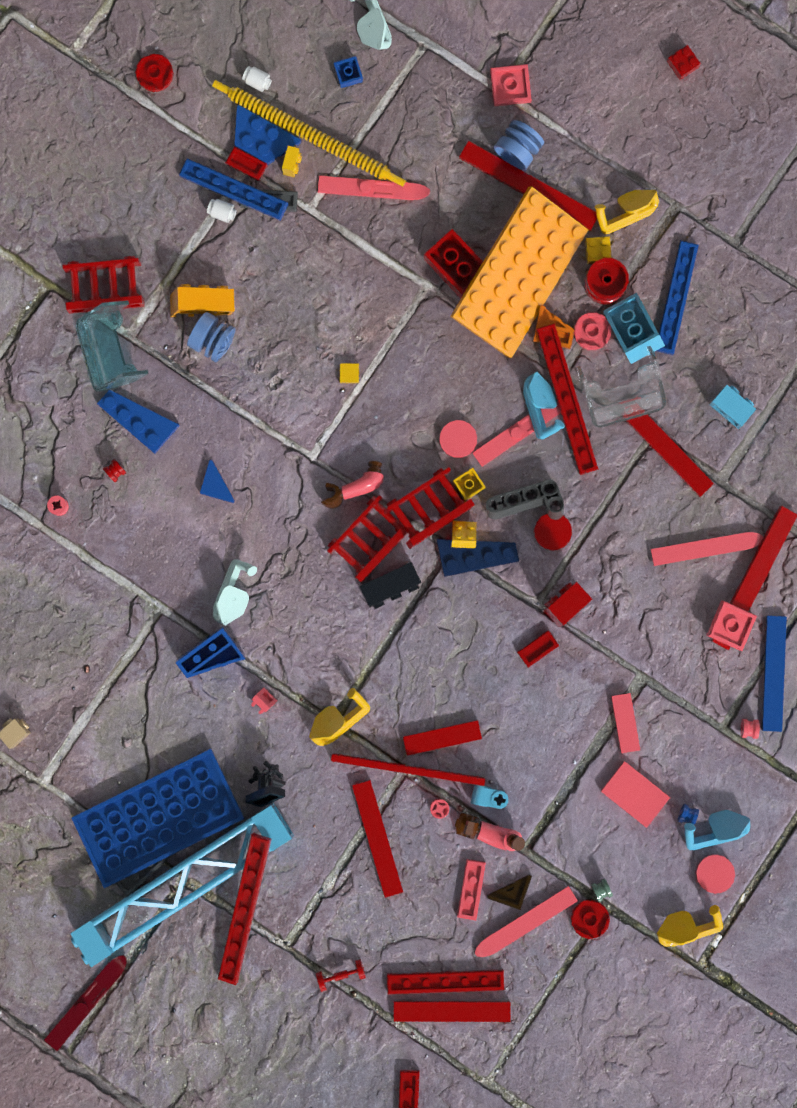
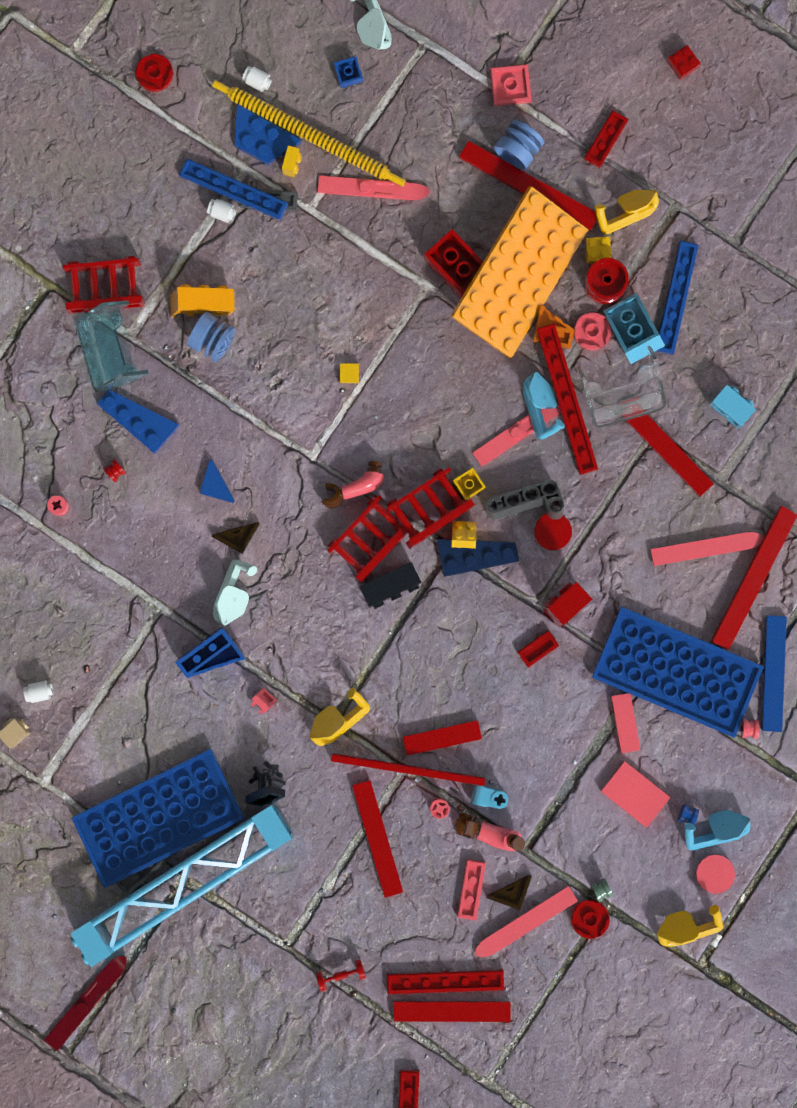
red tile [218,833,272,985] -> none
red tile [225,146,268,182] -> none
coral tile [439,420,477,458] -> none
coral tile [706,600,757,651] -> none
none -> white brick [23,680,54,703]
none -> dark brown tile [211,522,260,554]
none -> red tile [584,110,629,169]
none -> blue plate [591,607,764,738]

